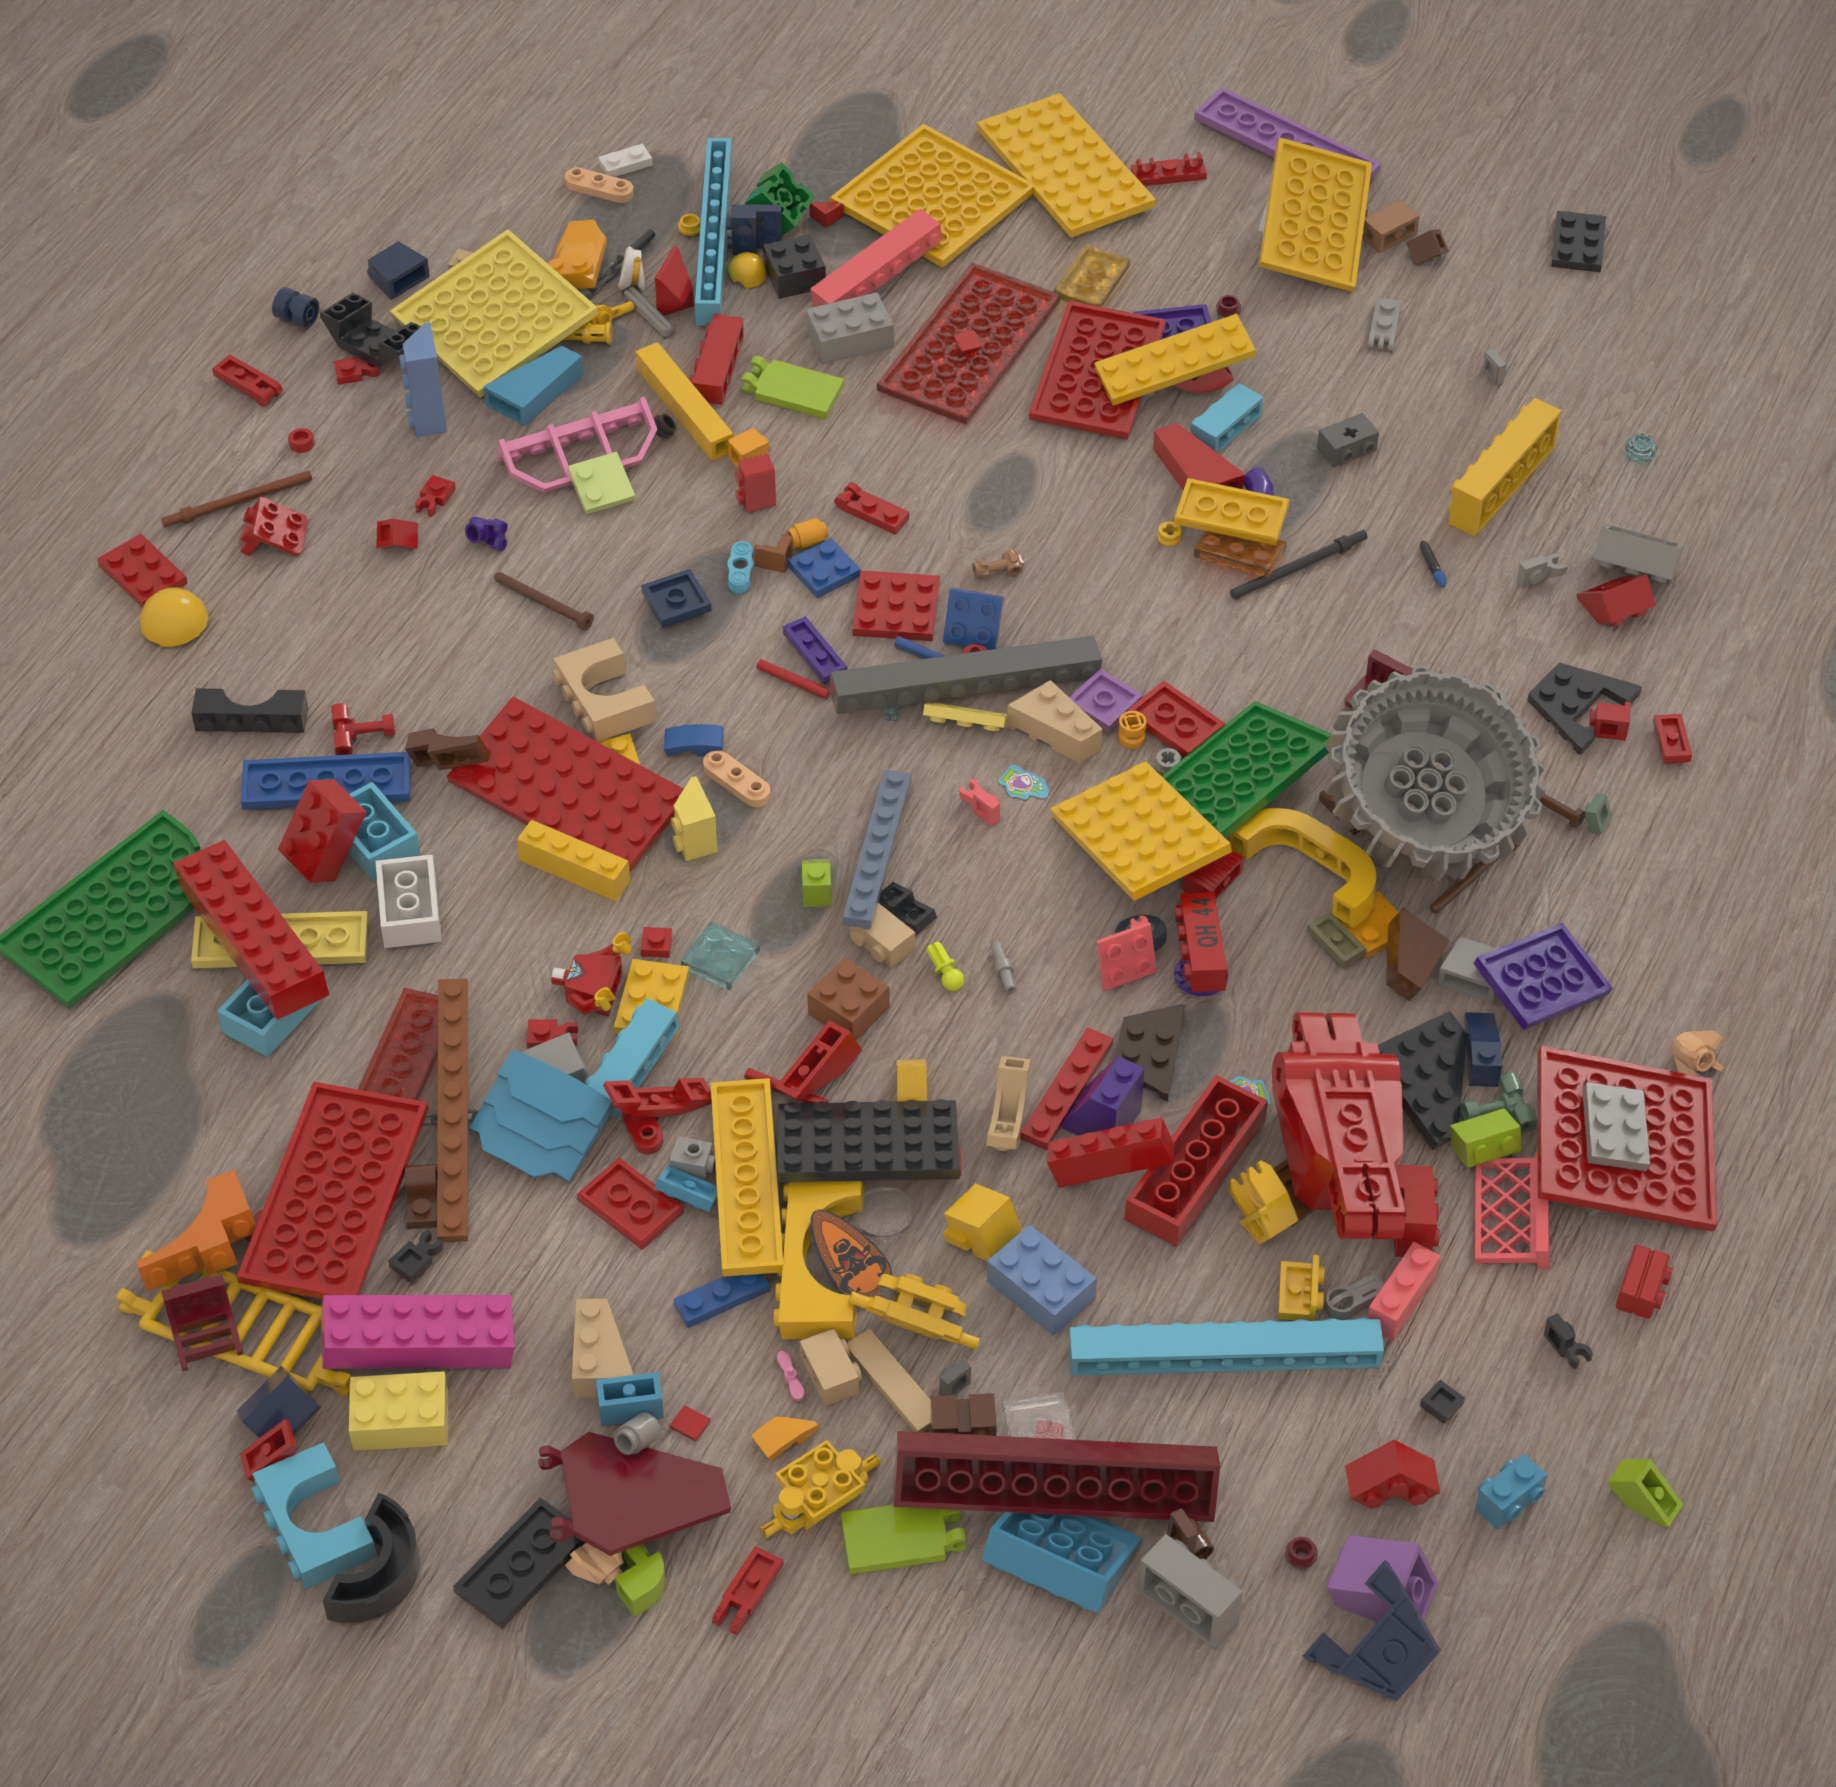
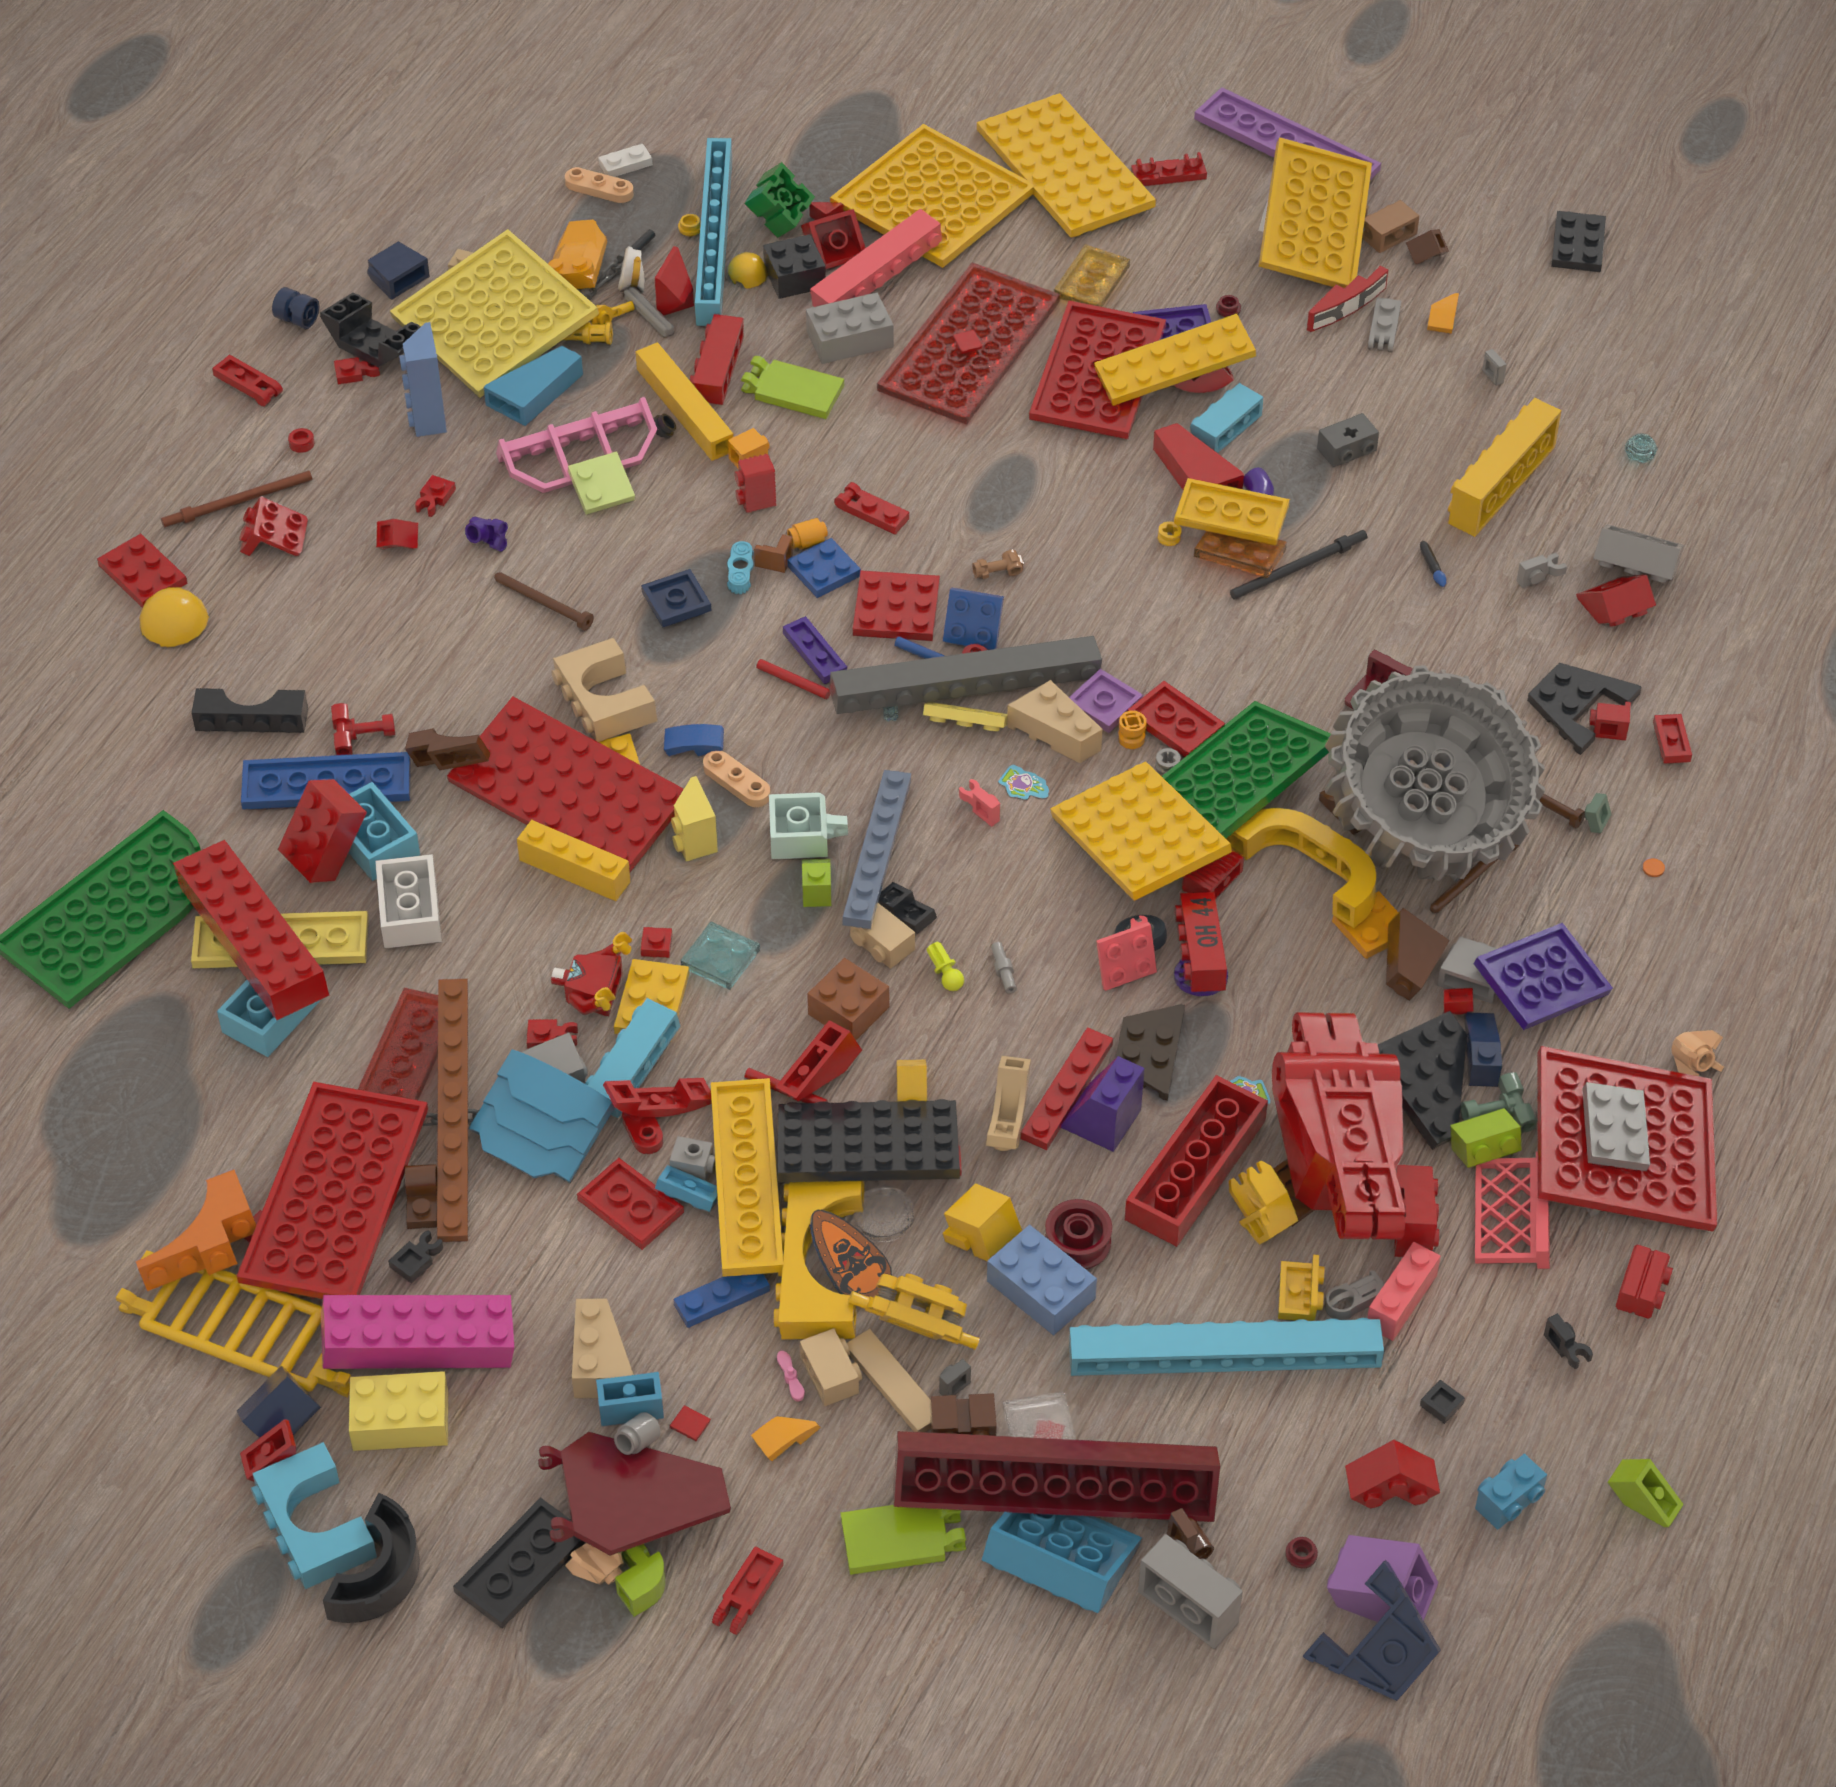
dark red plate [161,1274,244,1372] -> none
dark blue plate [726,205,782,256] -> none
yellow piece [760,1440,881,1539] -> none
red brick [1047,1117,1174,1188] -> none
olive plate [1307,912,1367,968] -> none
none -> light aqua hinge [769,793,848,859]
none -> red slope [801,209,866,269]
none -> dark red wheel [1045,1199,1112,1269]
none -> slope [1307,266,1388,332]
none -> light orange slope [1427,293,1459,334]
none -> red plate [1444,988,1474,1015]
none -> orange piece [1643,858,1665,877]

